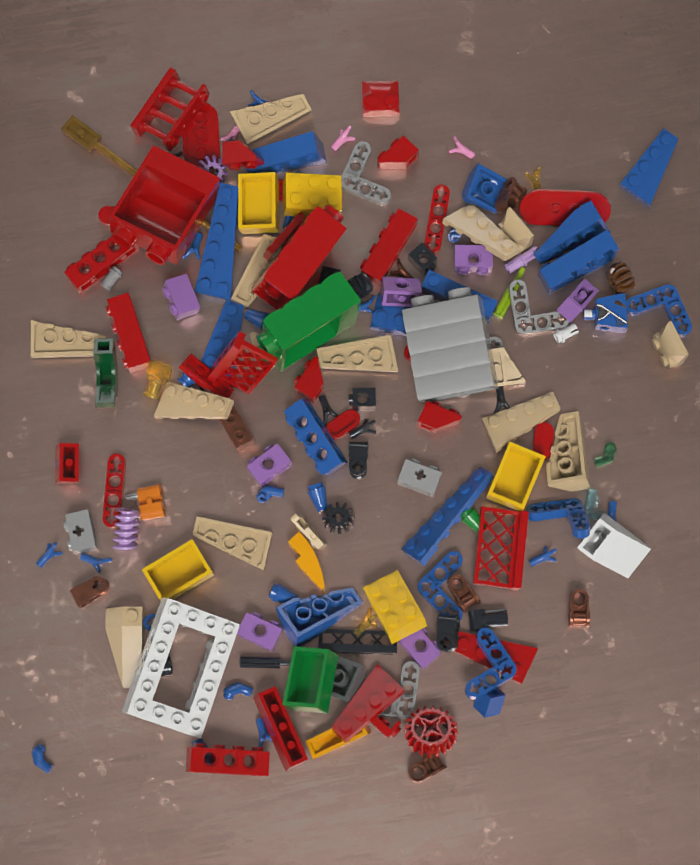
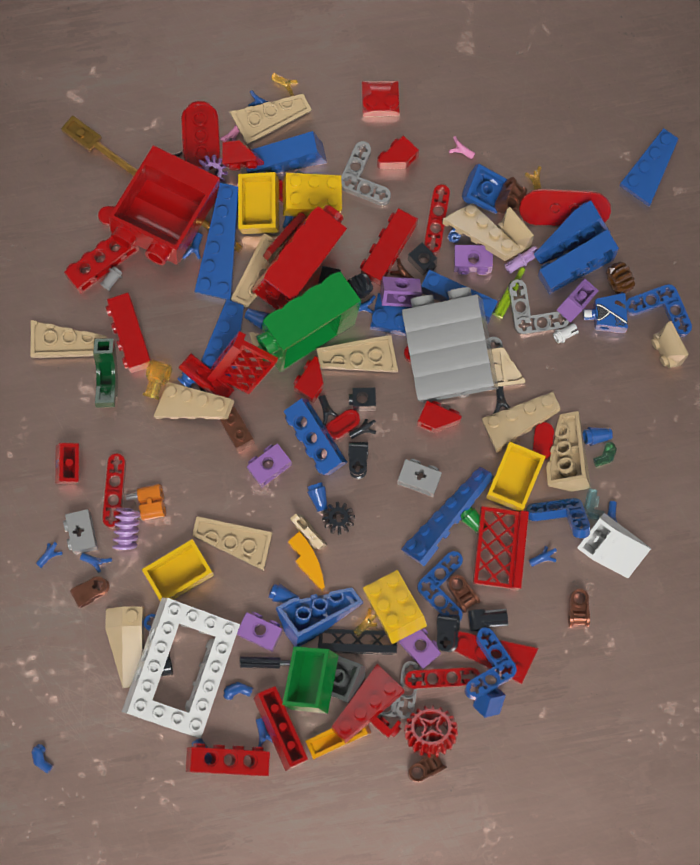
red fence [130,67,210,152] -> none
medium lavender brick [162,274,201,320] -> none
blue arm [256,485,284,503] -> none
bright pink bar [330,125,355,152] -> none
none -> clear yellow bar [271,73,298,96]
none -> red beam [403,667,480,689]
none -> blue cone [583,427,613,446]

